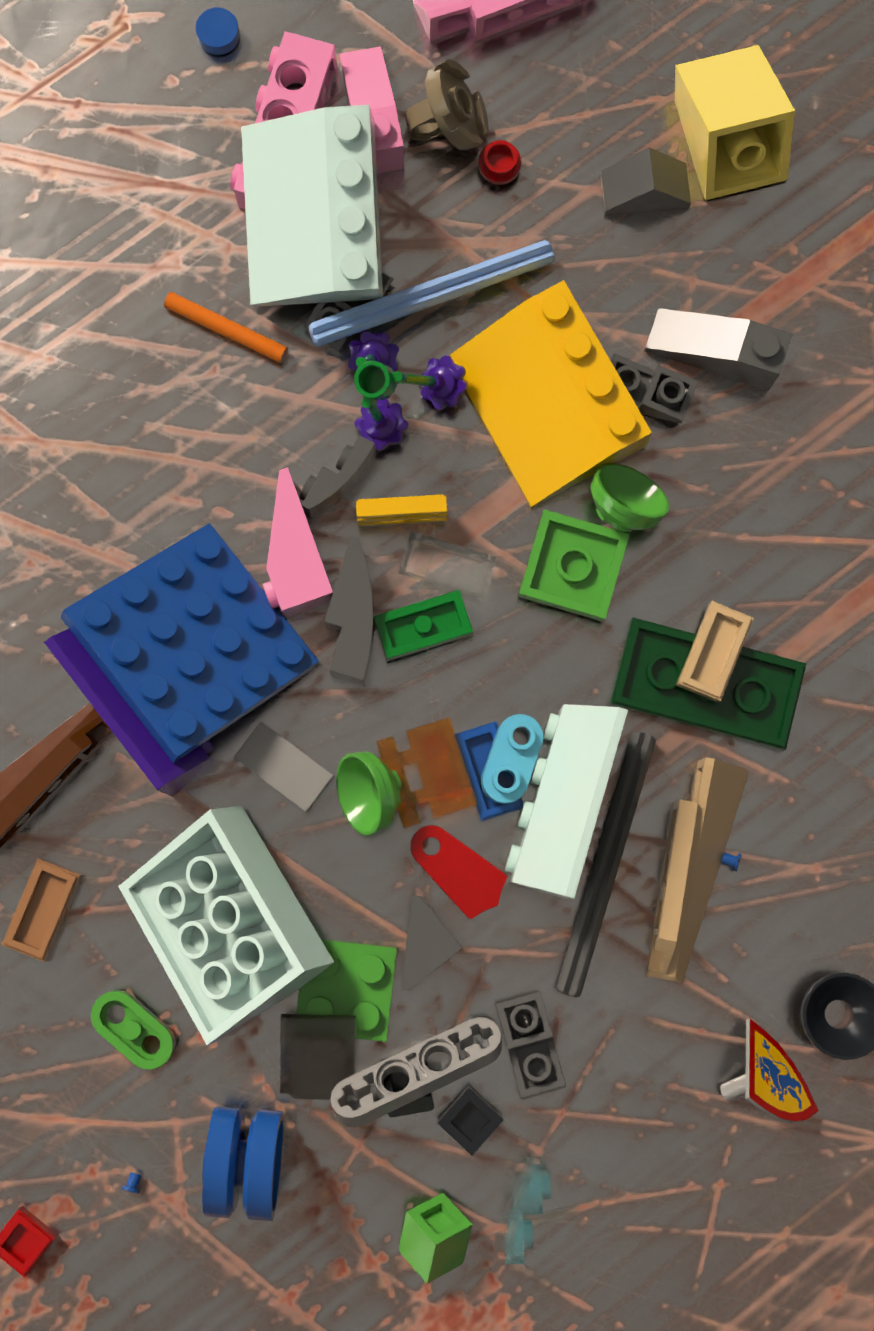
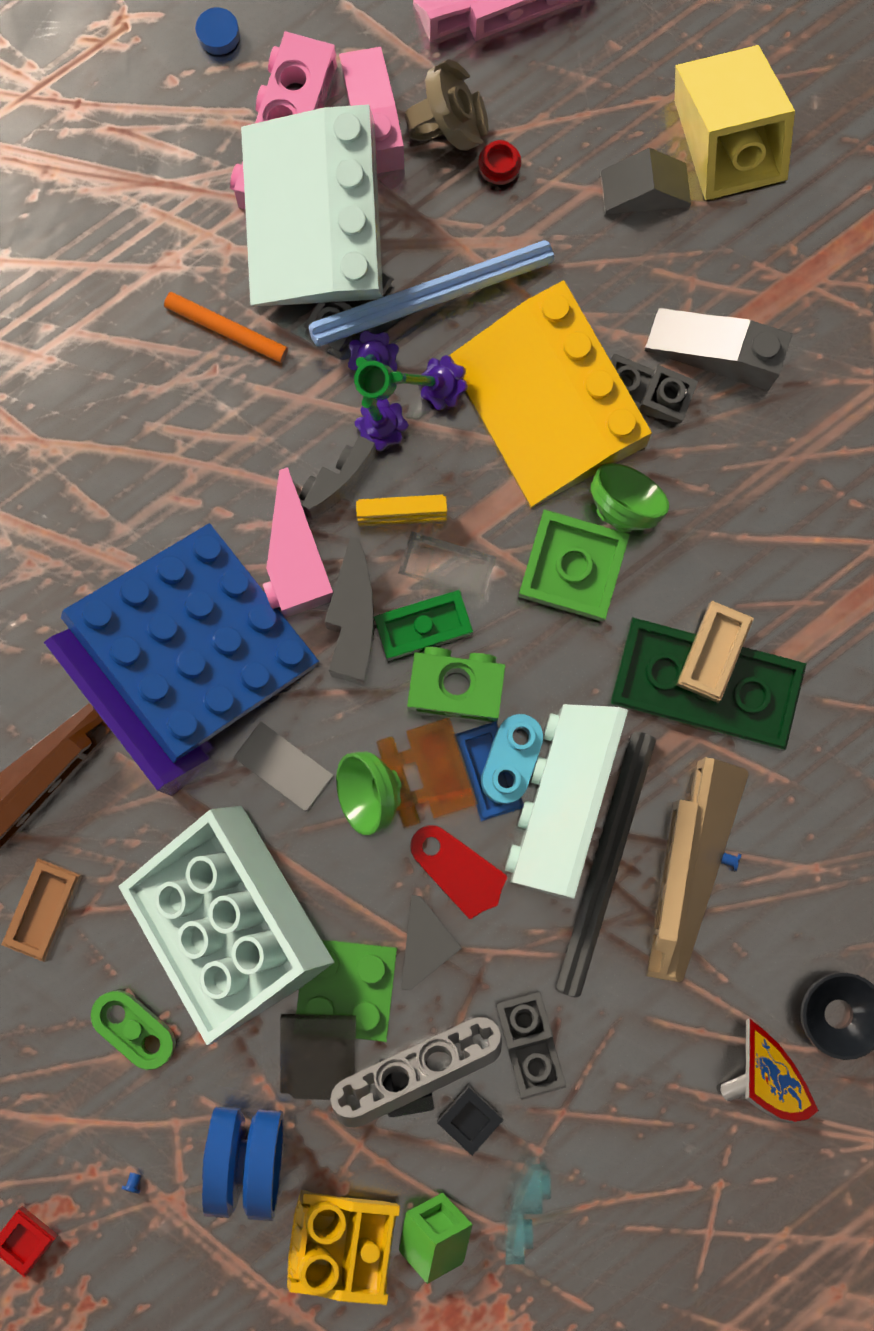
none -> yellow slope [287,1190,400,1305]
none -> bright green brick [407,647,505,723]

